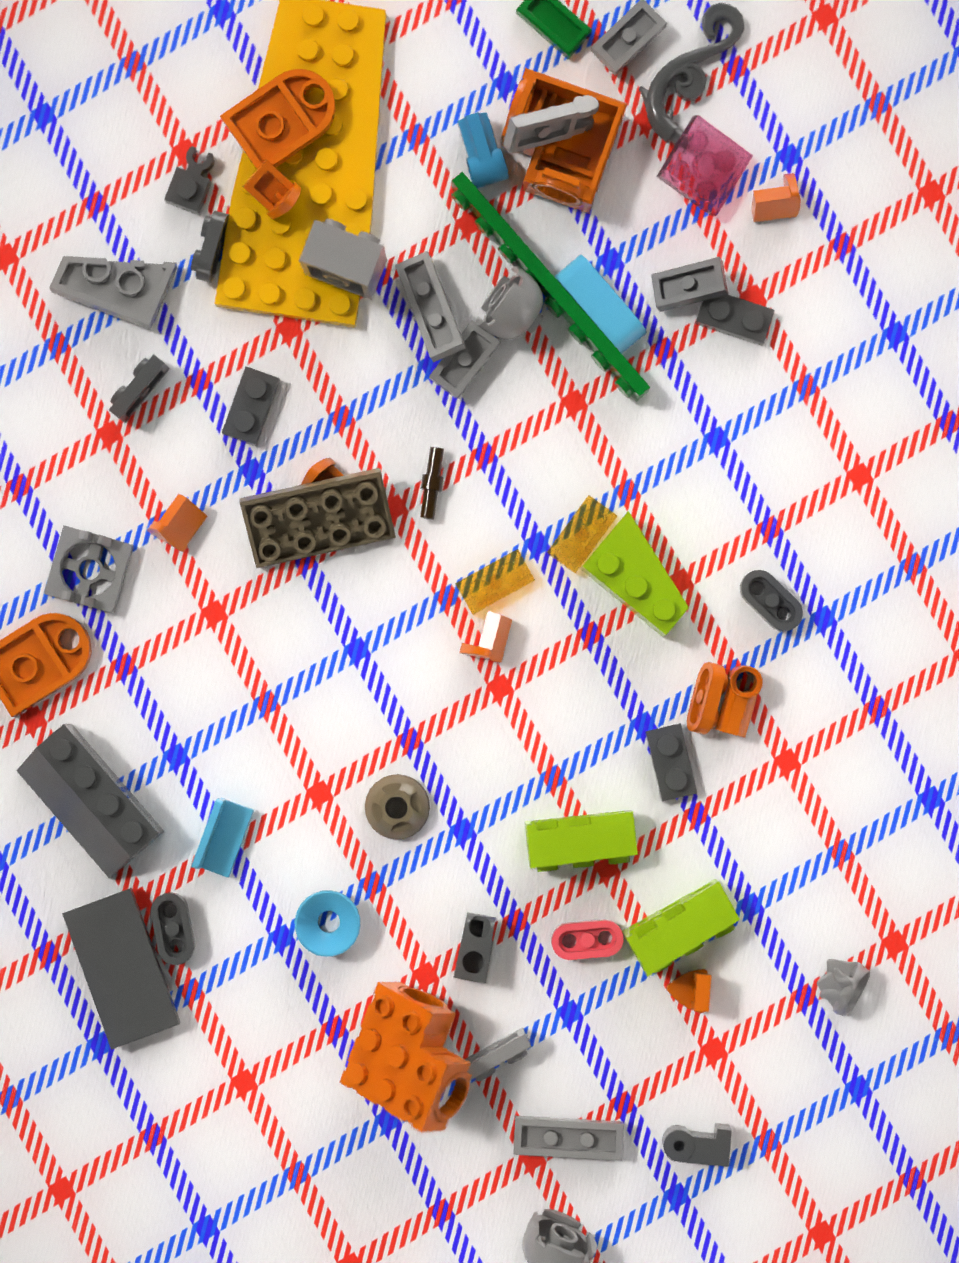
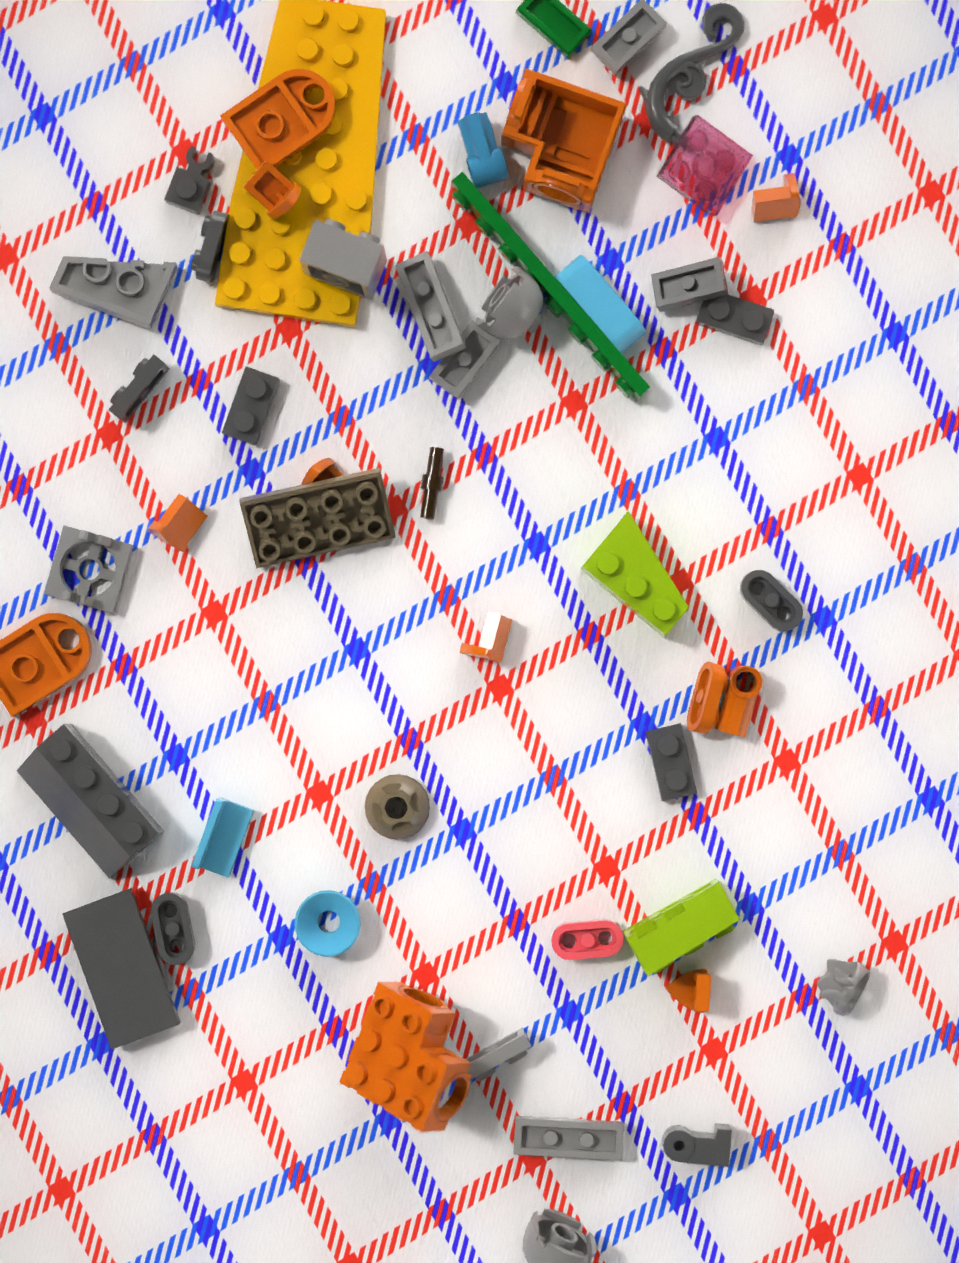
dark grey leg [453,912,496,983] -> none
clear yellow plate [455,549,535,615] -> none
light grey hinge [503,95,600,153] -> none
lime wedge [524,810,638,872] -> none
clear yellow plate [546,495,617,574] -> none

